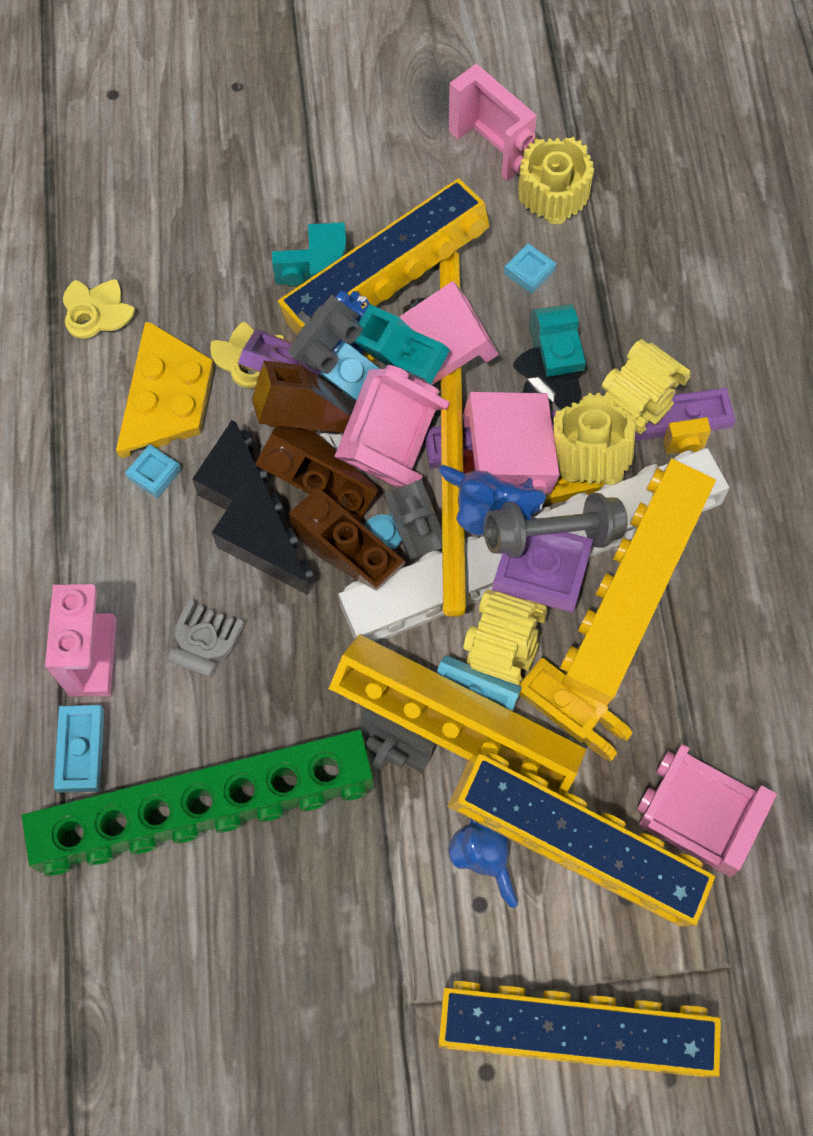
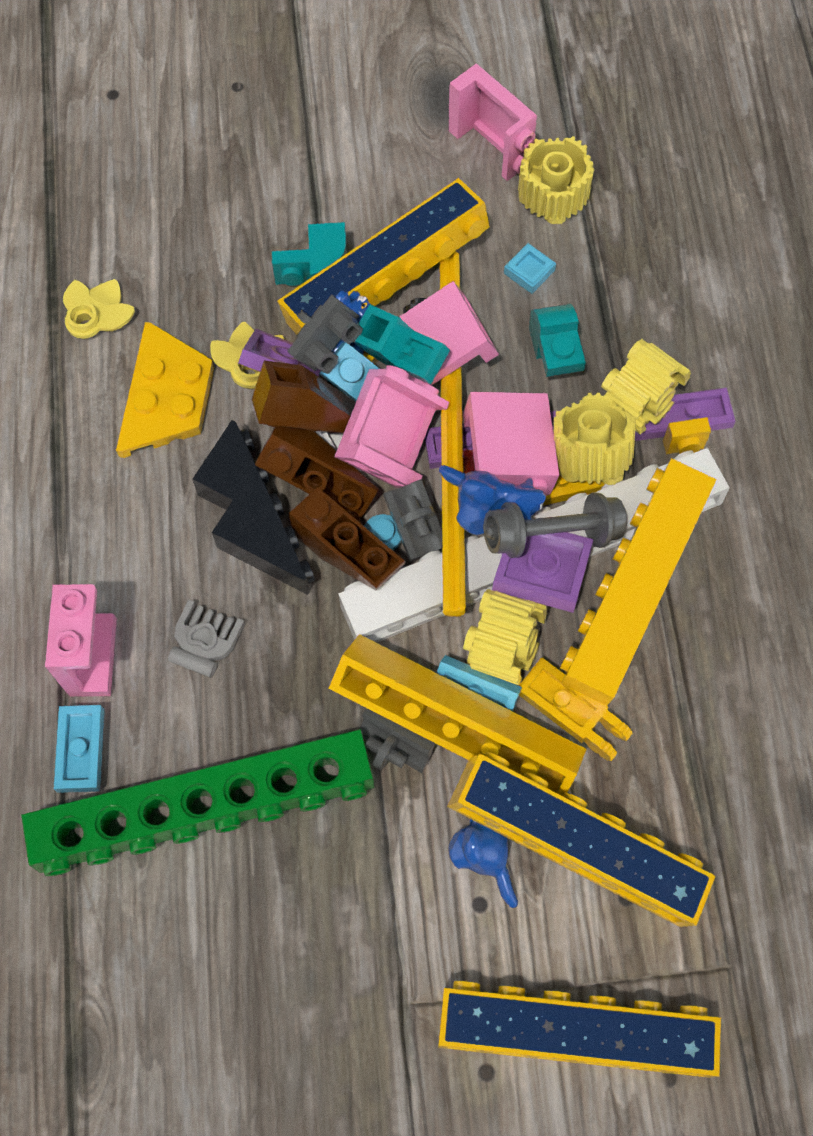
medium azure tile [125,444,182,499] -> none
black plate [513,347,582,410] -> none
bright pink panel [637,744,777,878] -> none

